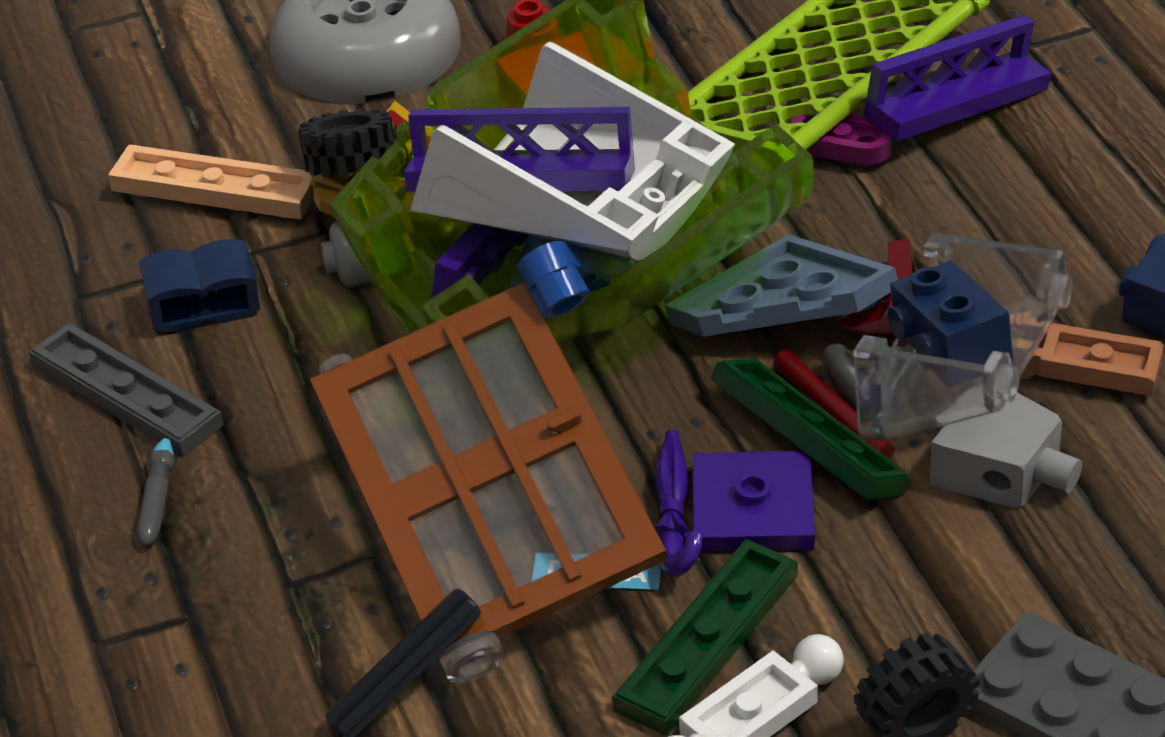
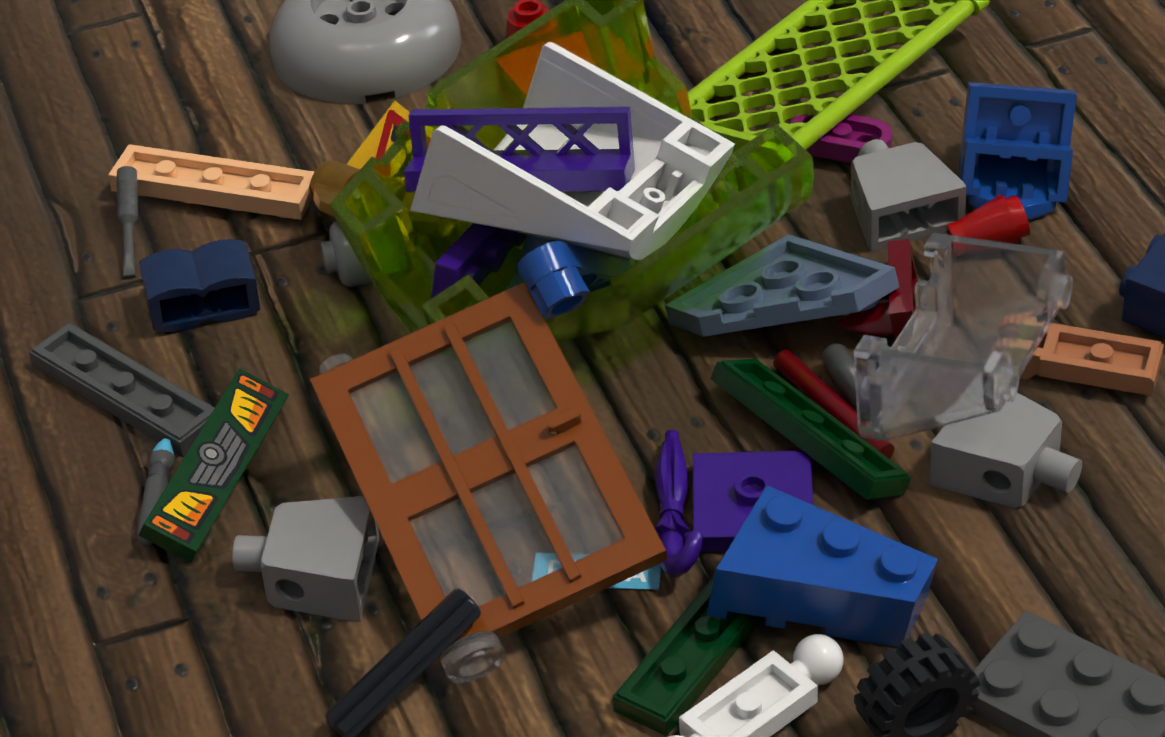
black tyre [298,108,397,177] -> none
dark purple fence [864,15,1052,141] -> none
dark blue brick [888,260,1013,385] -> none
none -> dark grey piece [117,166,138,279]
none -> tile [139,368,289,563]
none -> light grey torso [232,496,380,621]
none -> blue wedge [706,485,938,648]
none -> light grey torso [851,139,967,252]
none -> red cone [945,195,1030,255]
none -> blue piece [959,82,1077,221]

